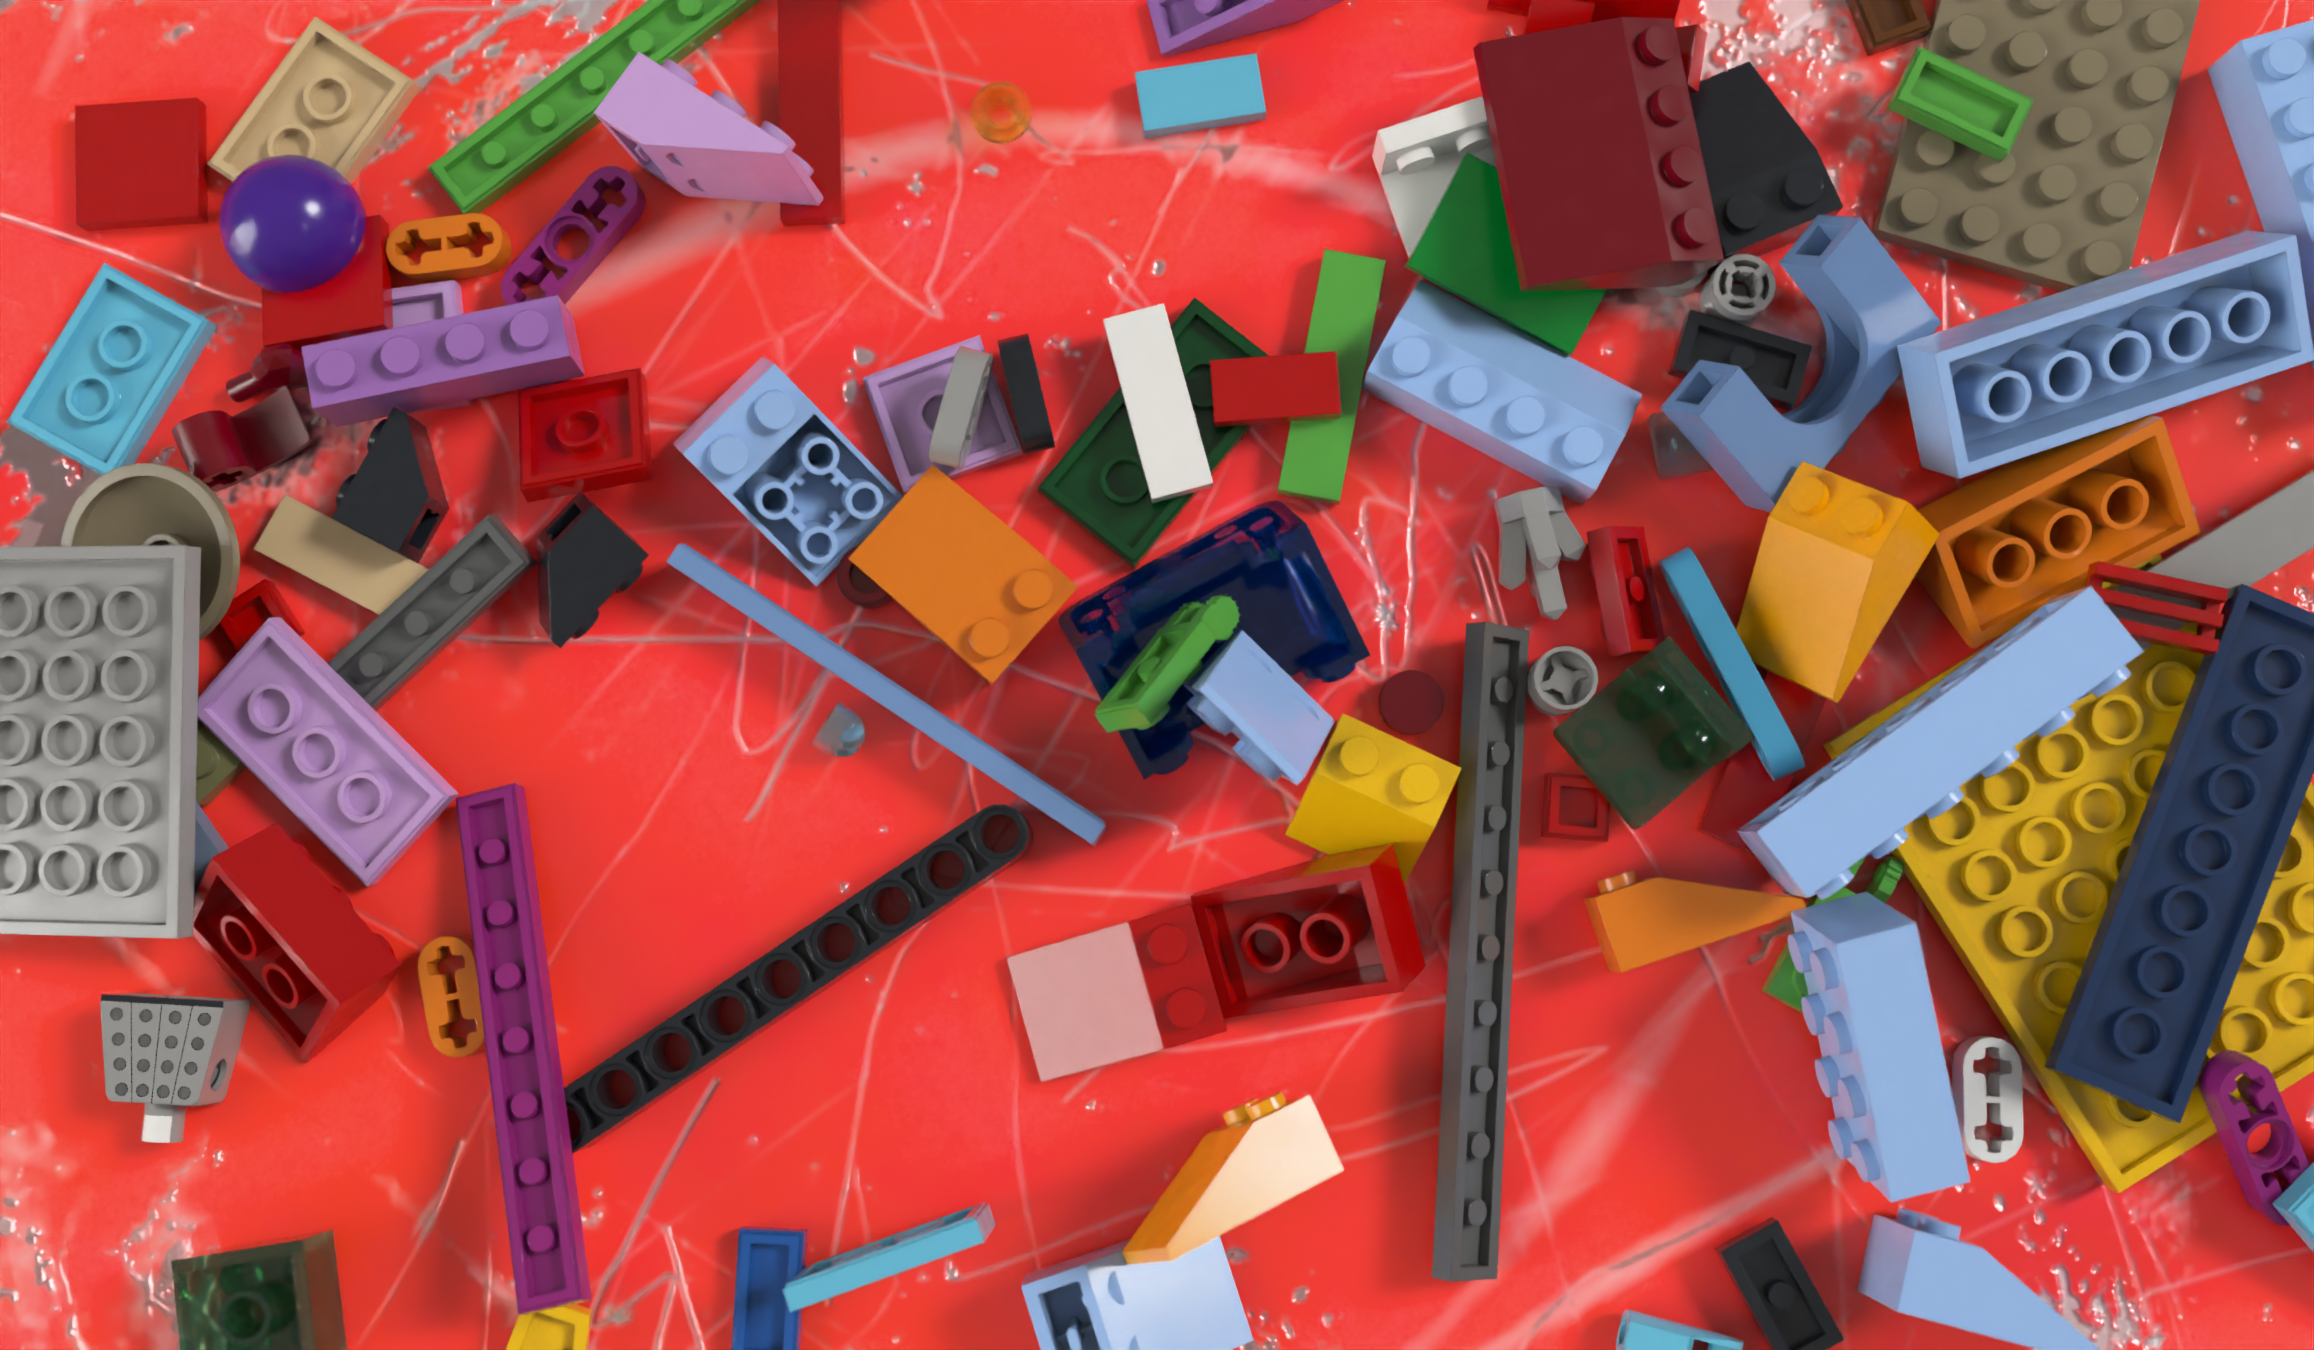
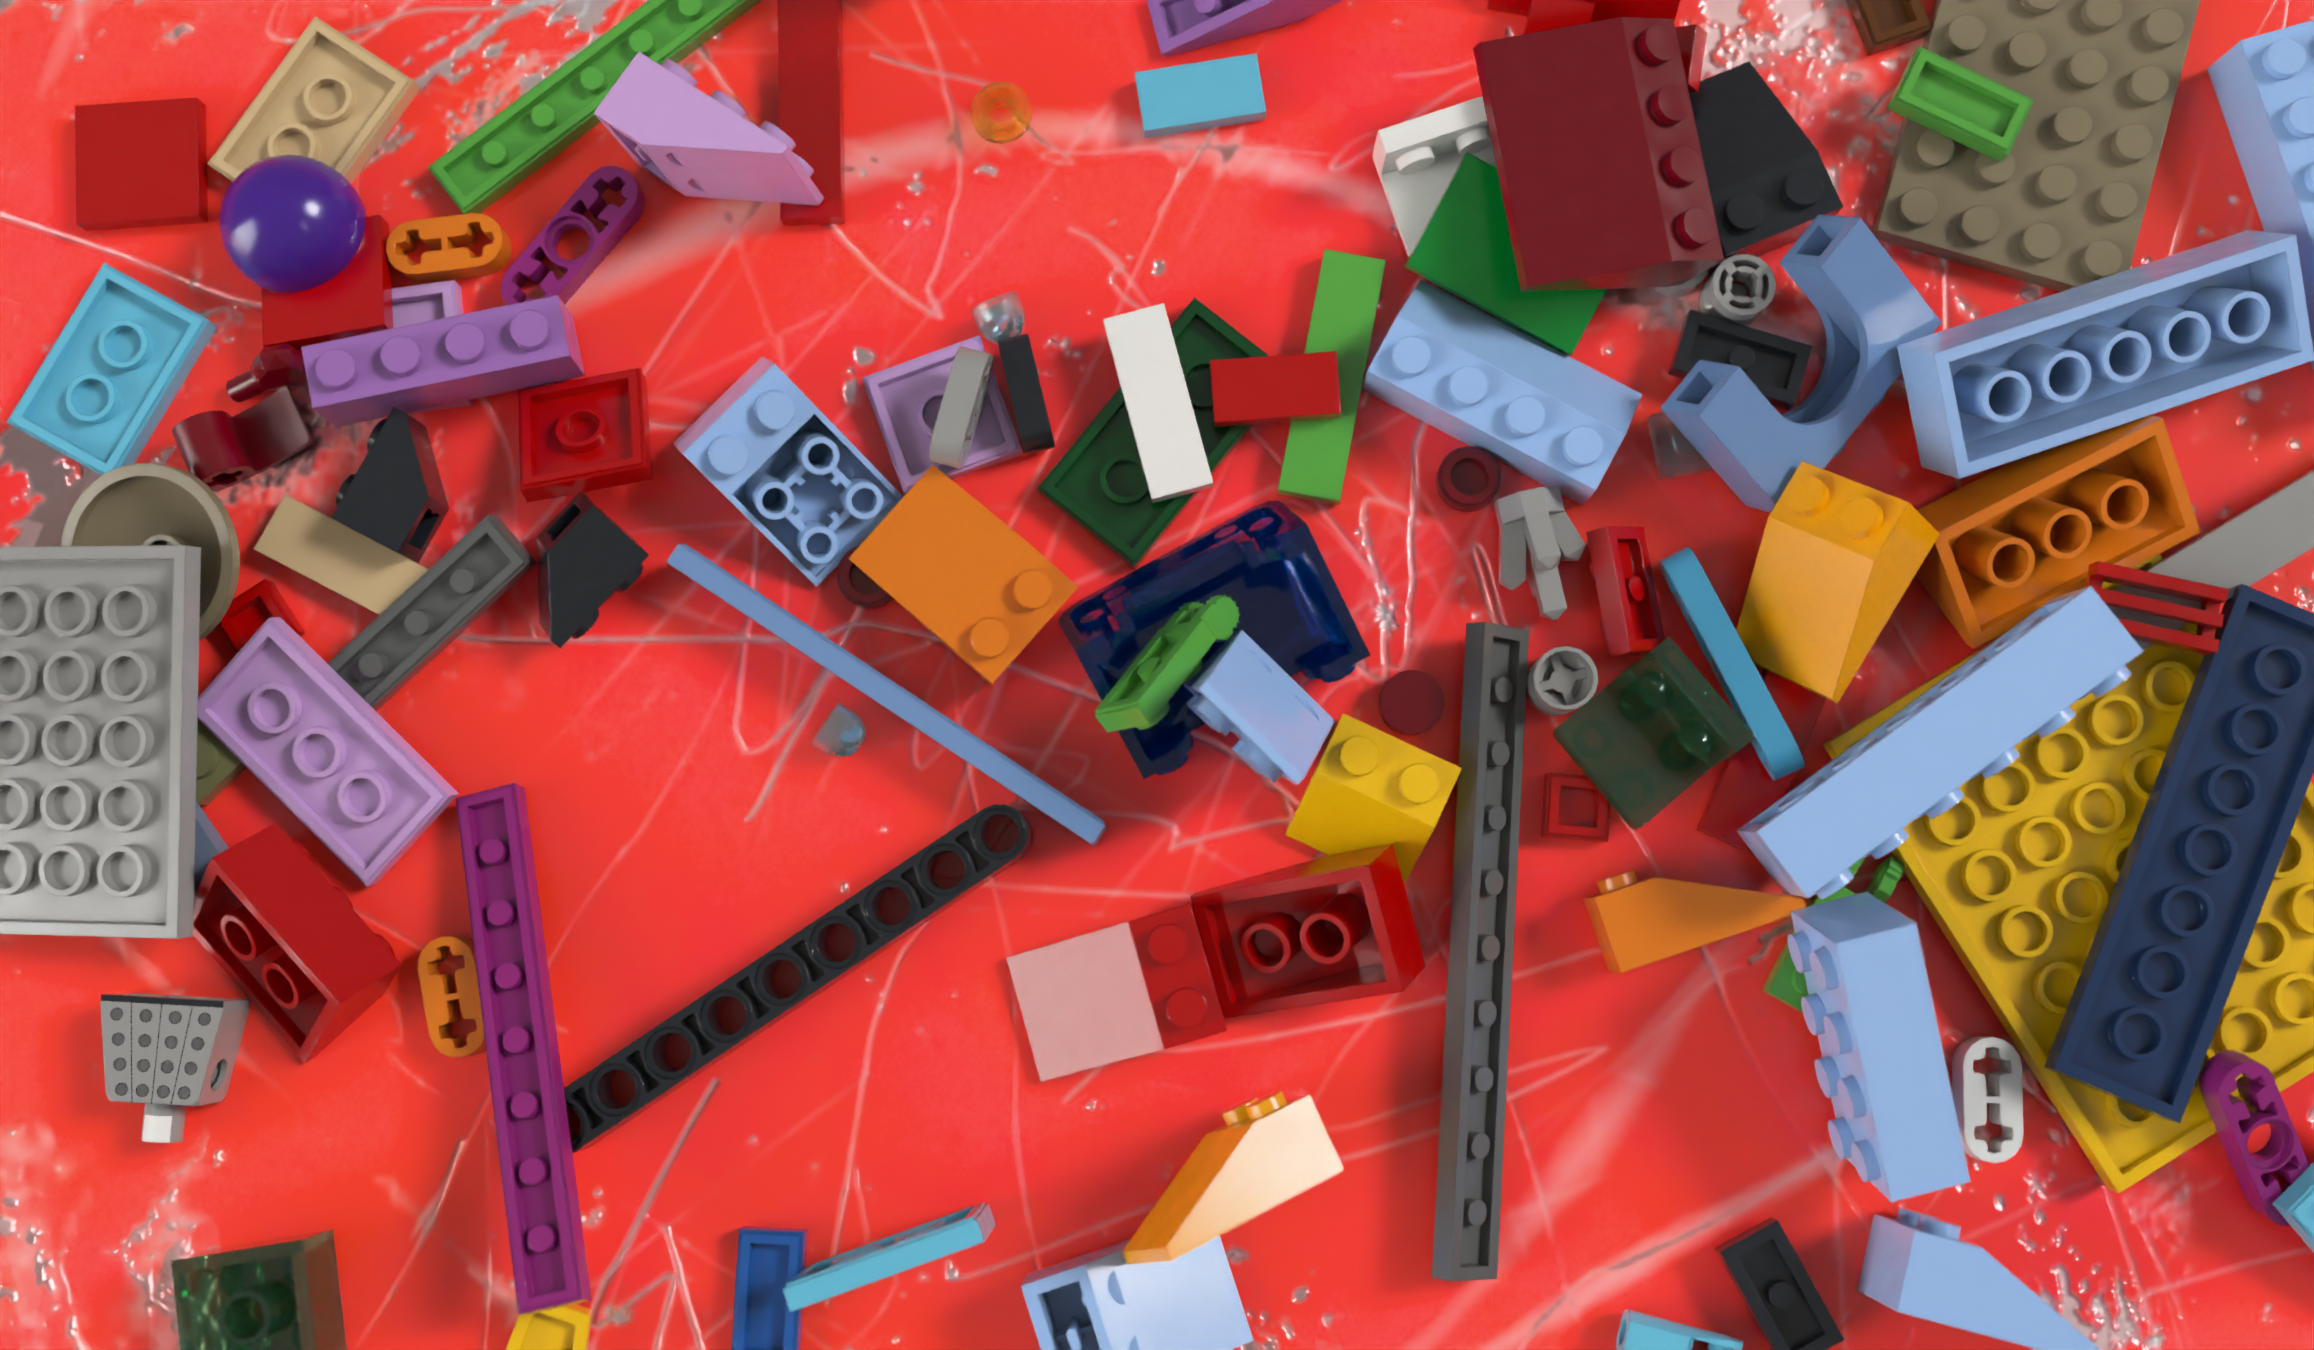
none -> clear light blue hinge [971,292,1026,344]
none -> dark red tile [1436,446,1501,512]

